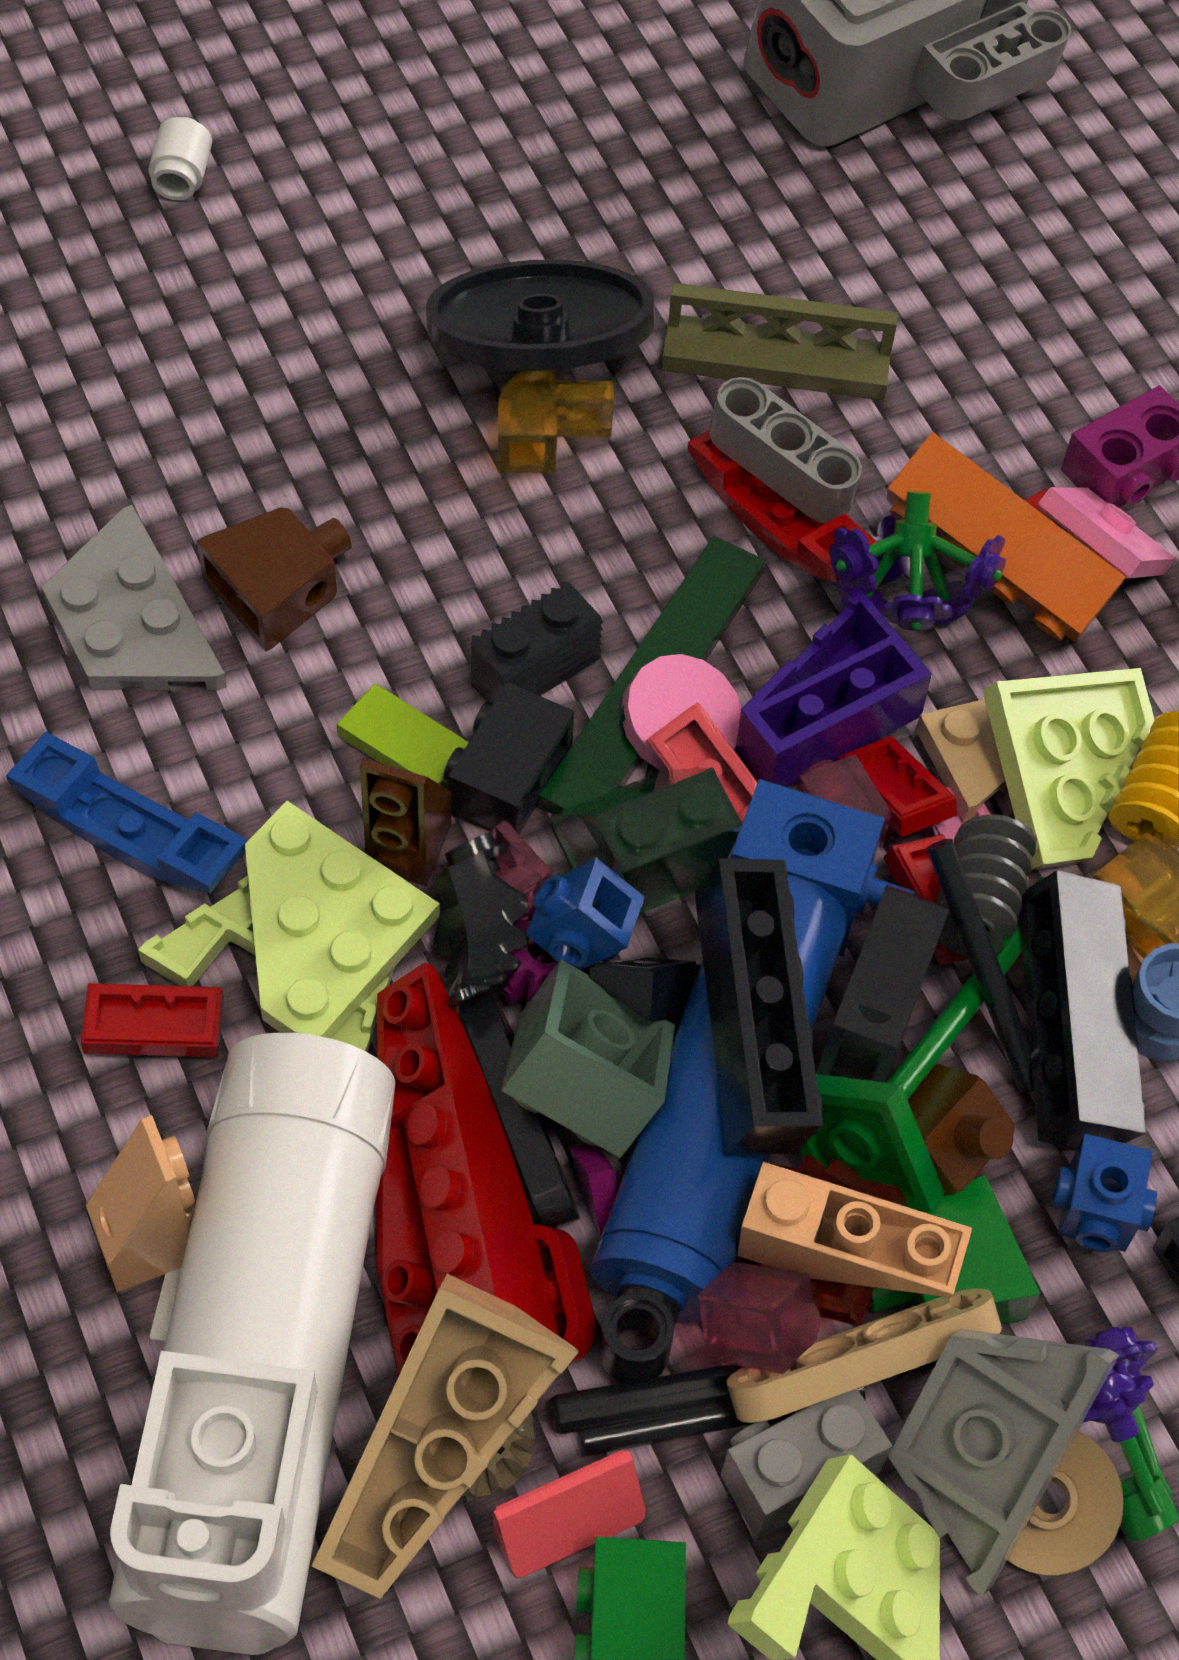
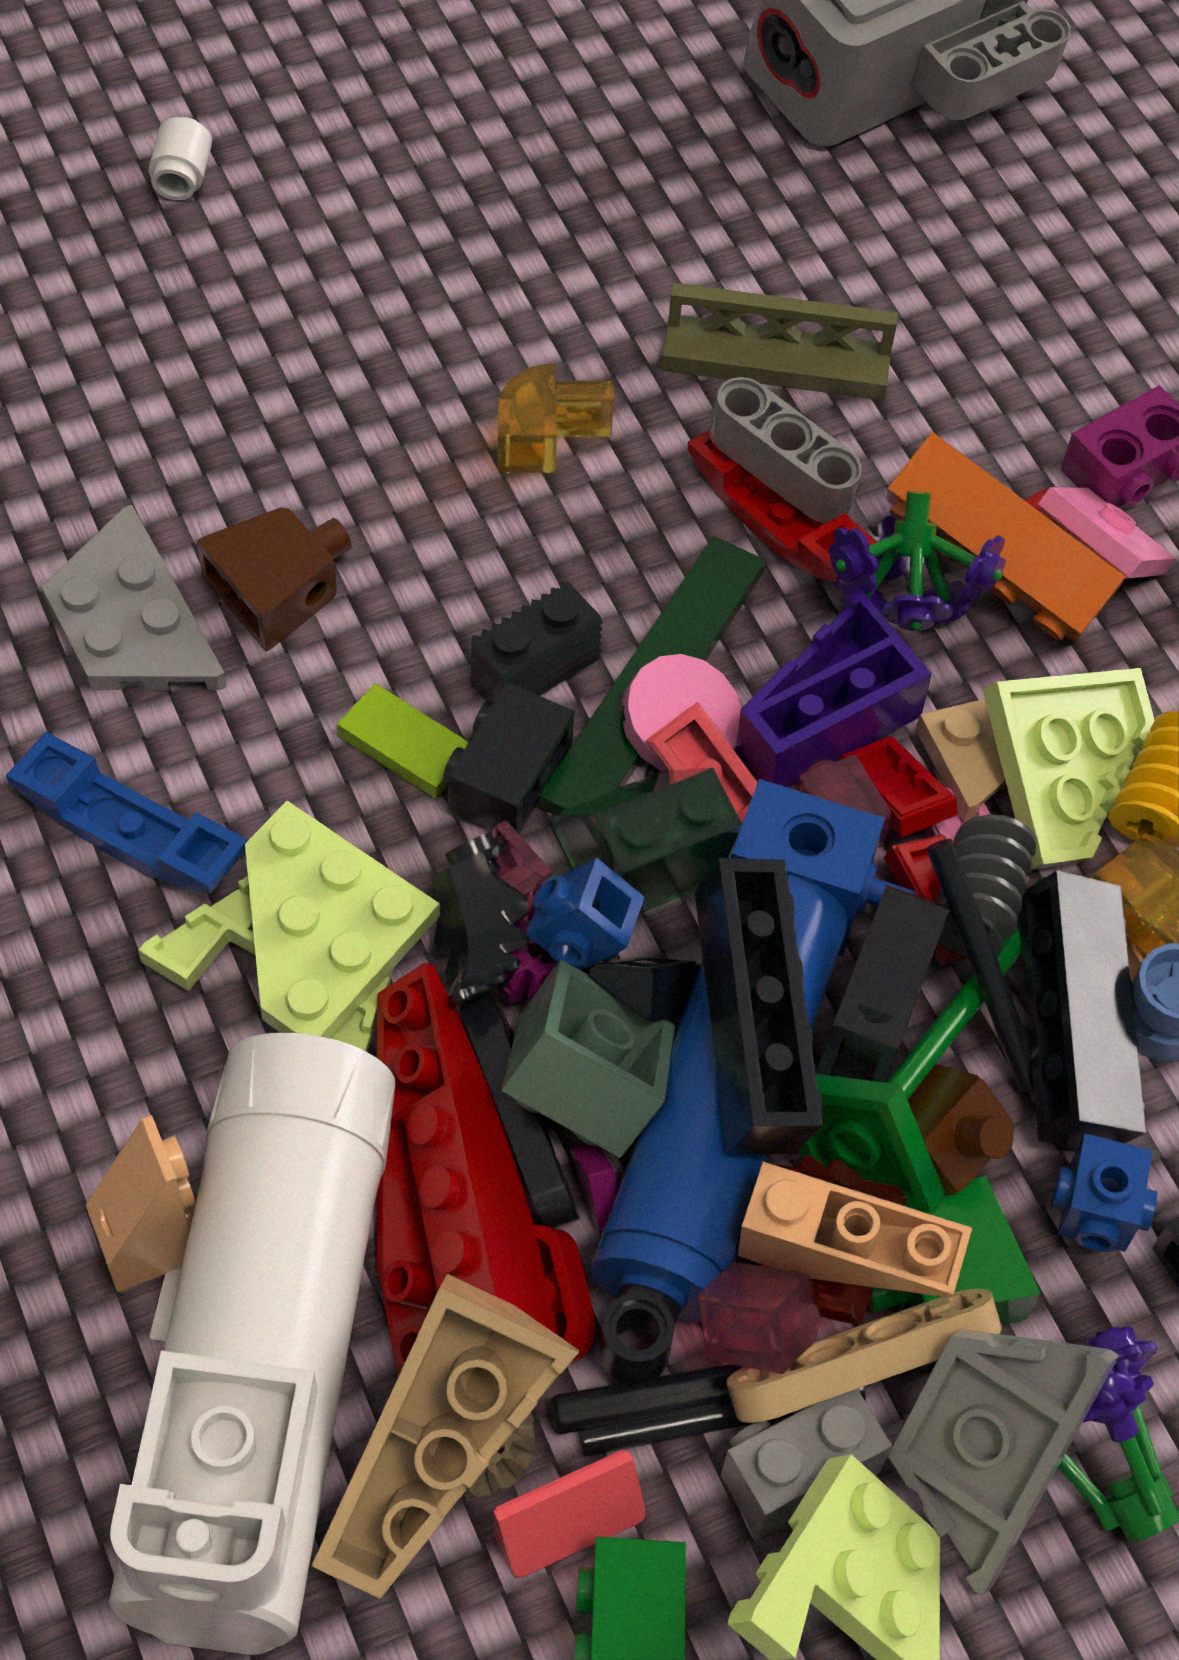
red plate [81,983,224,1057] -> none
reddish brown slope [360,758,452,887] -> none
black dish [426,259,655,371] -> none
tan dish [1007,1431,1124,1575] -> none

